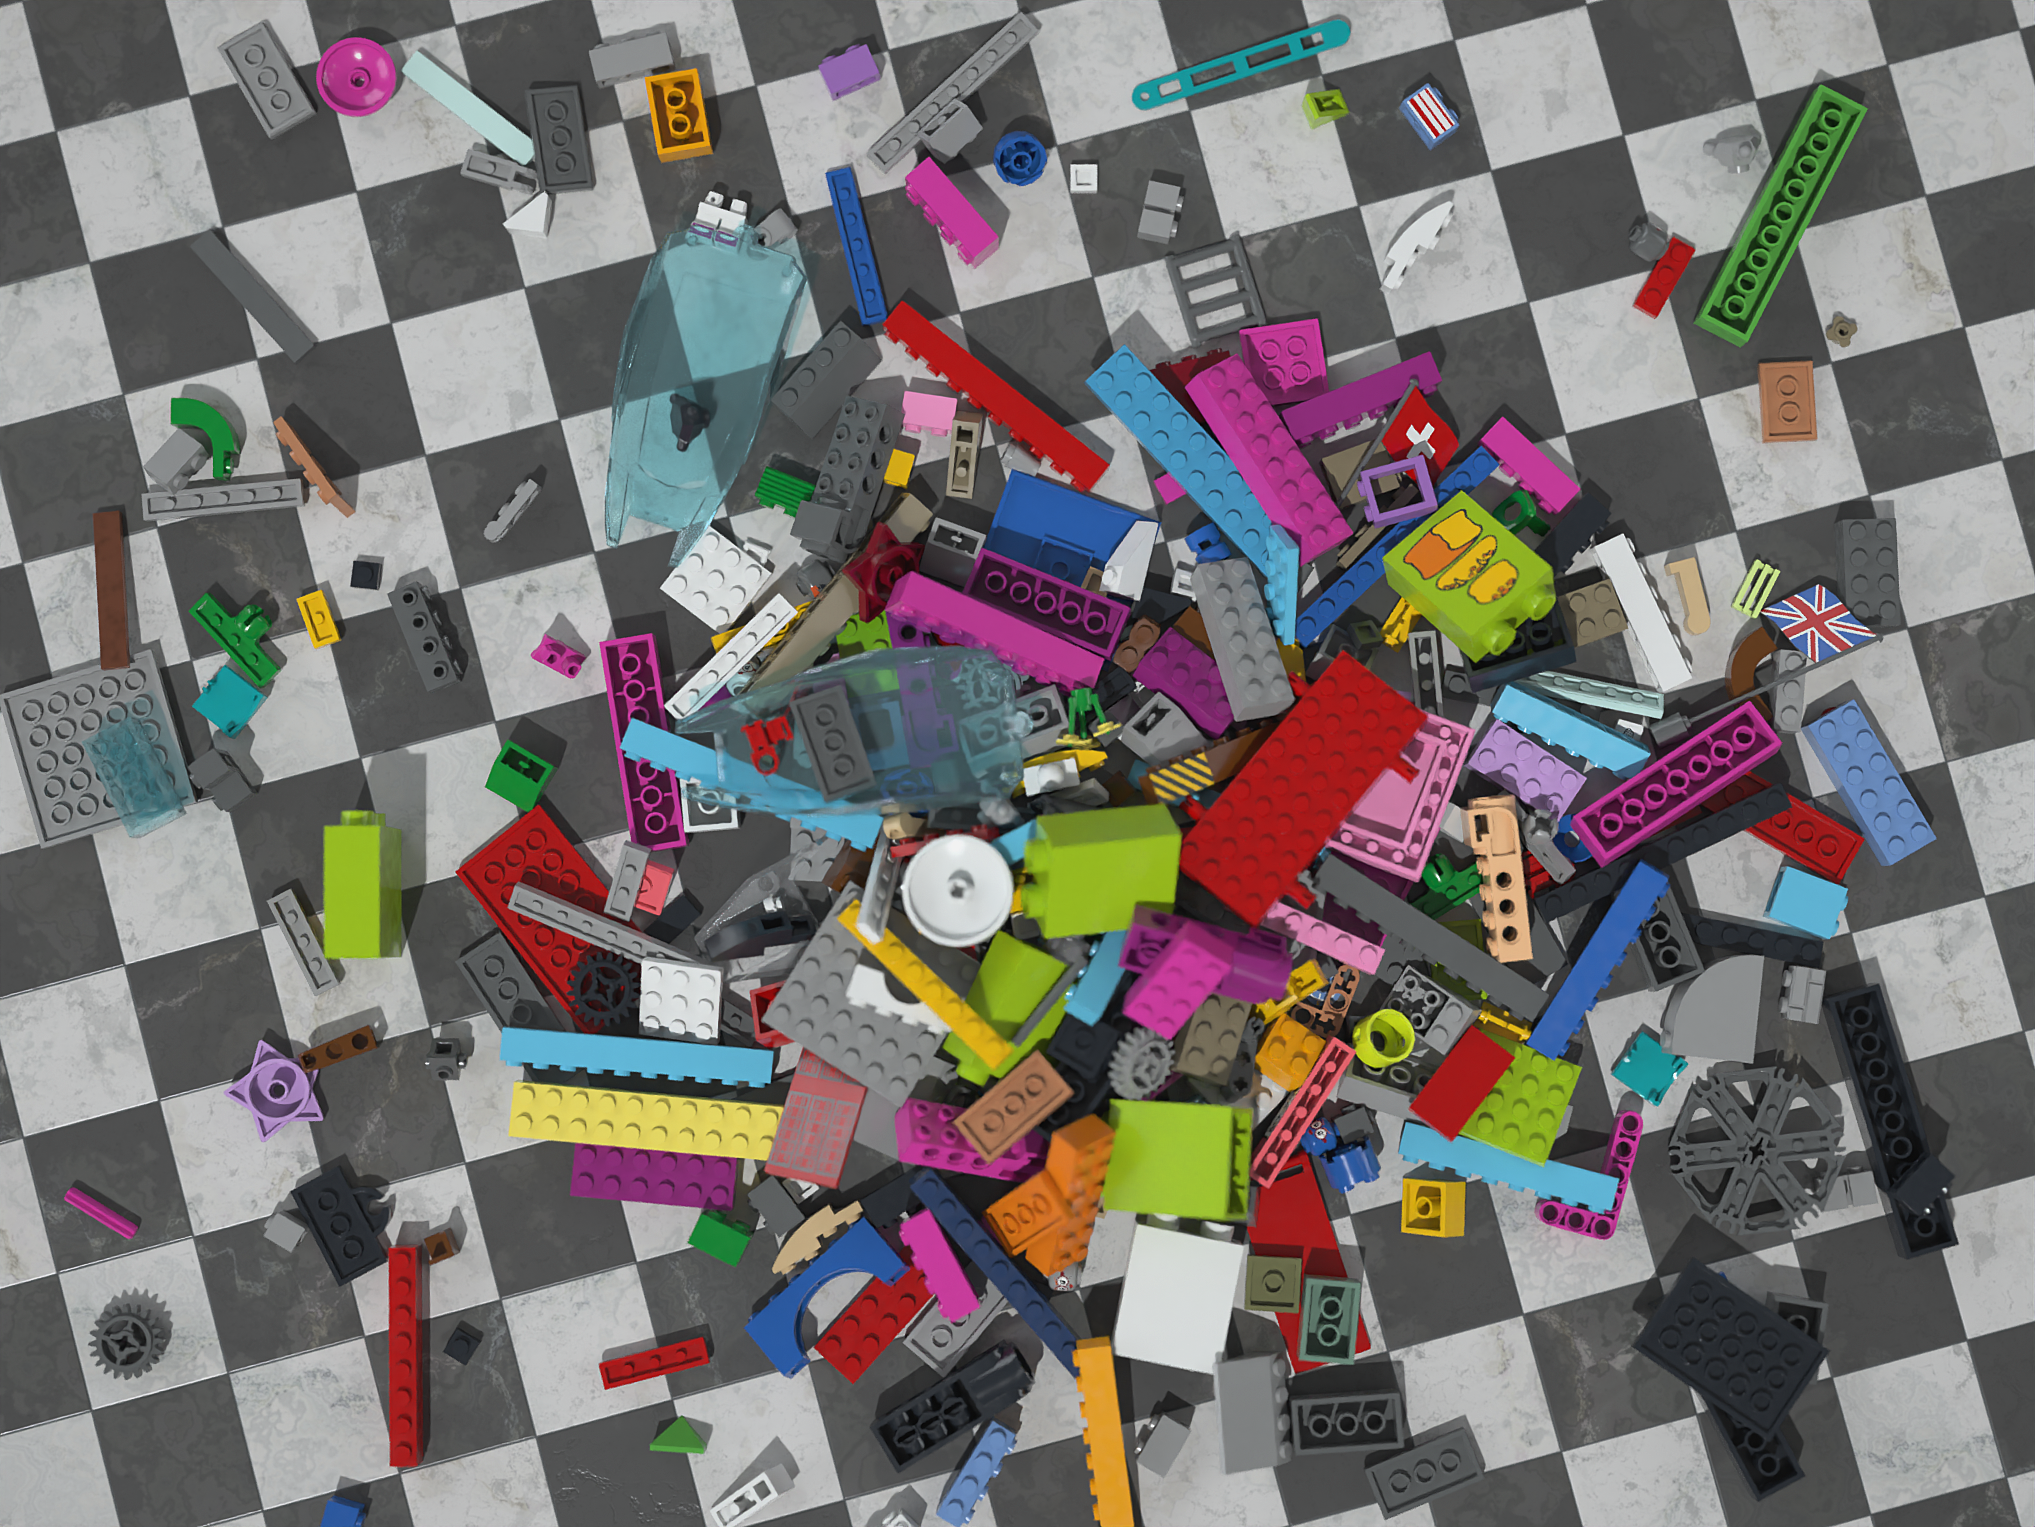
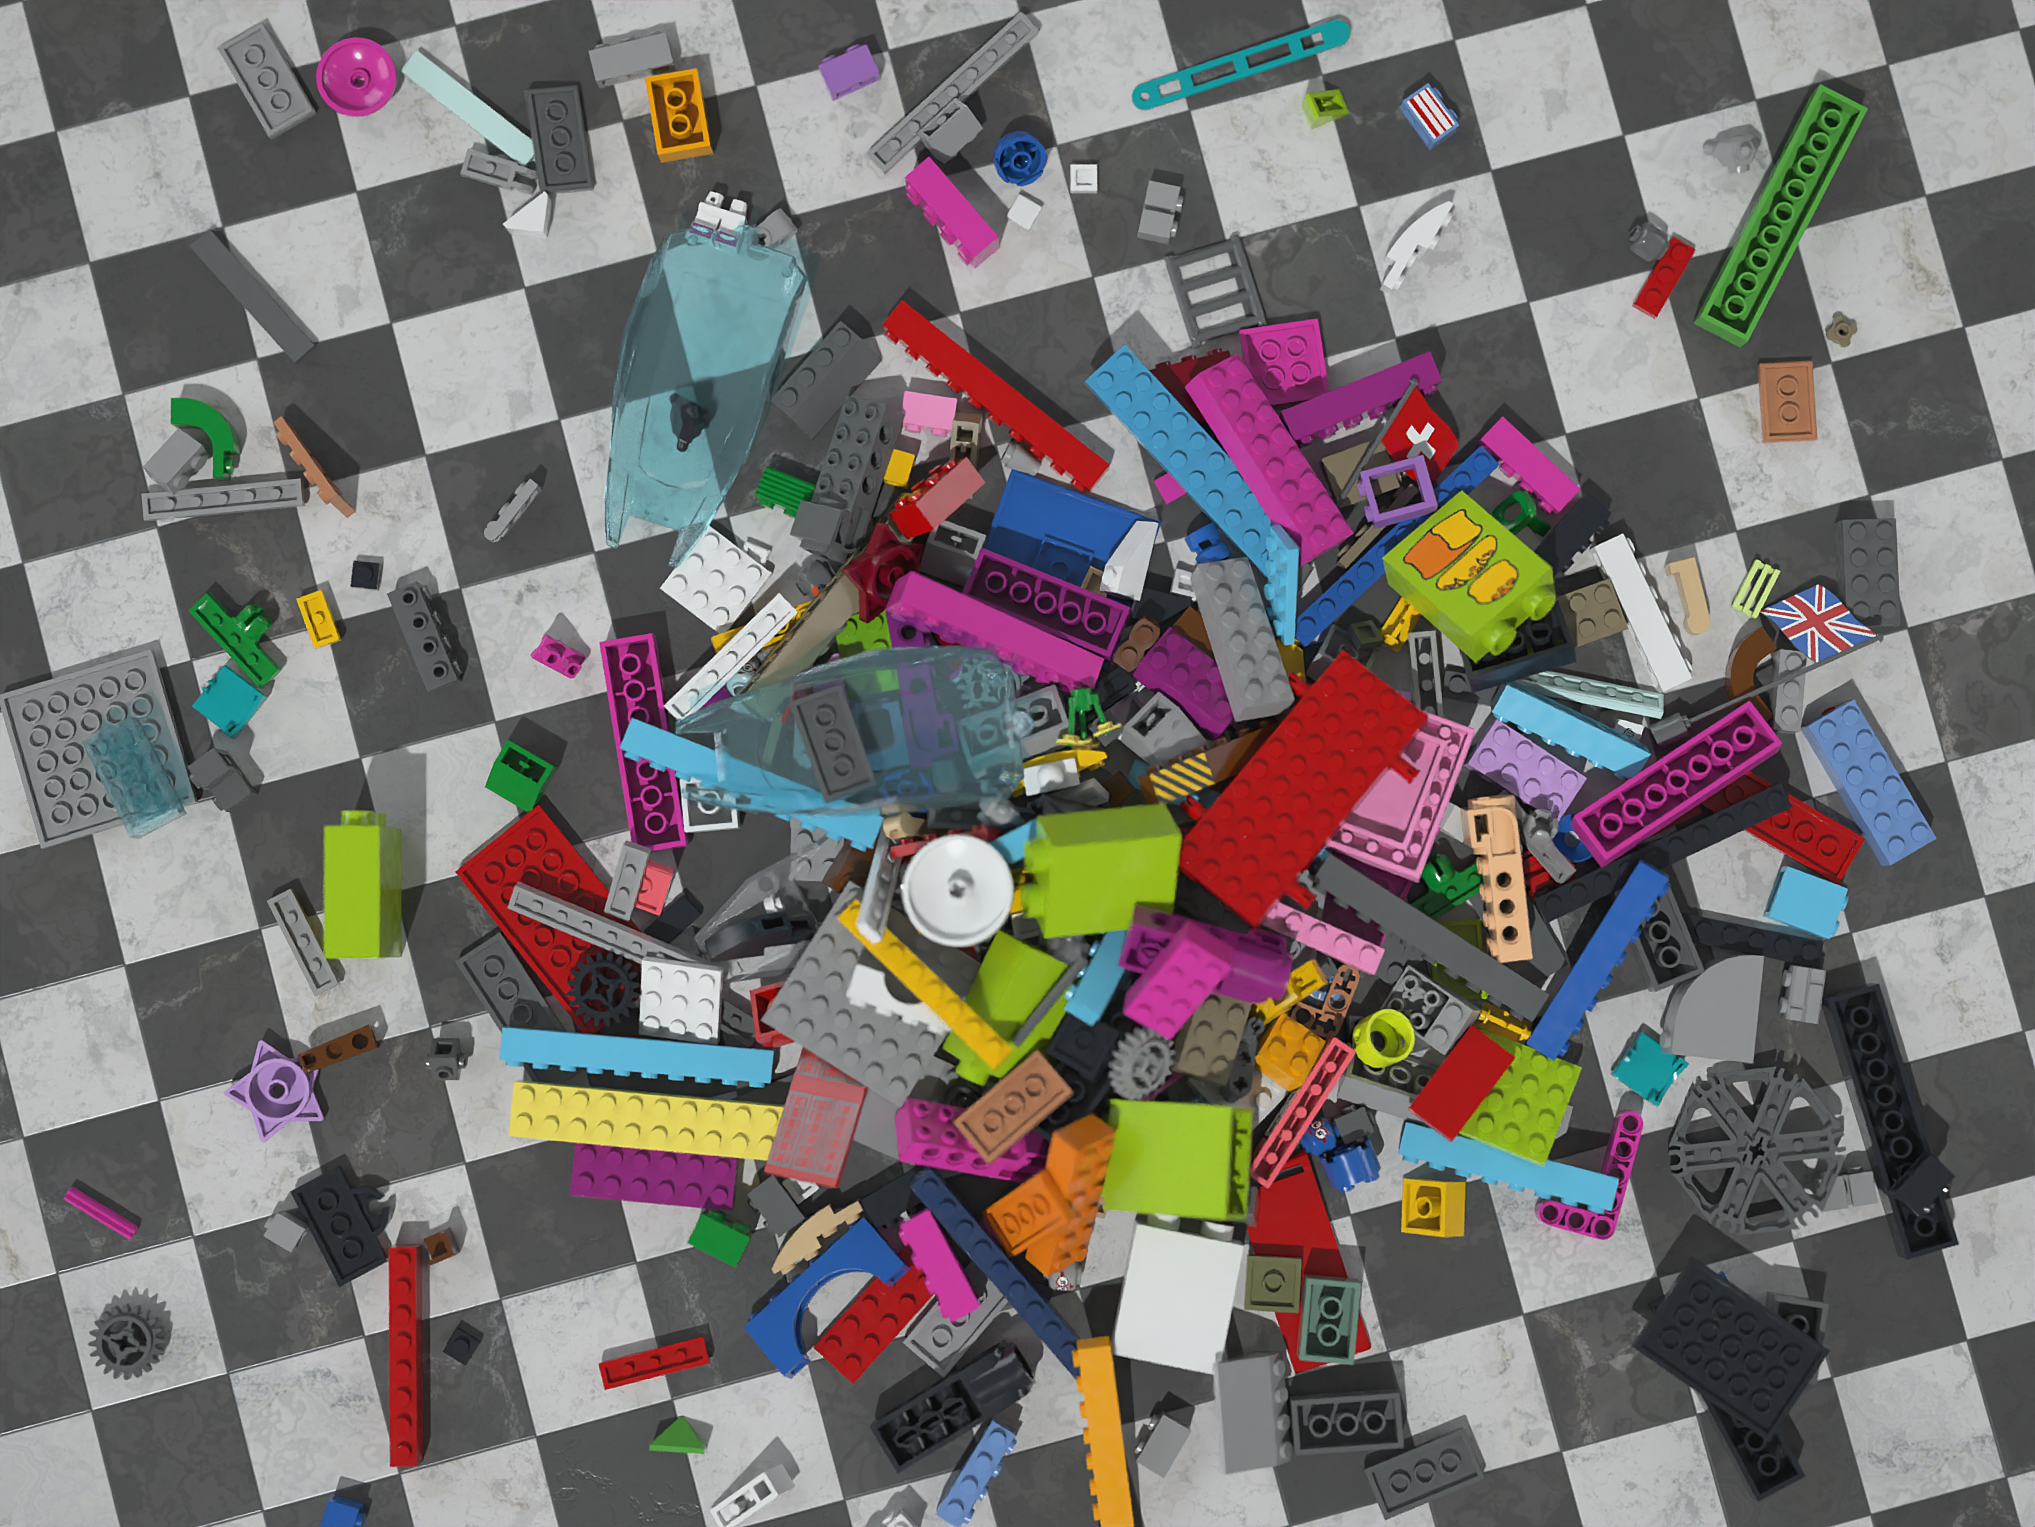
copper tile [93,511,130,671] -> none
red piece [741,715,794,776] -> none
blue tile [825,167,888,327] -> none
none -> brick [889,457,985,540]
none -> white tile [1006,194,1042,232]

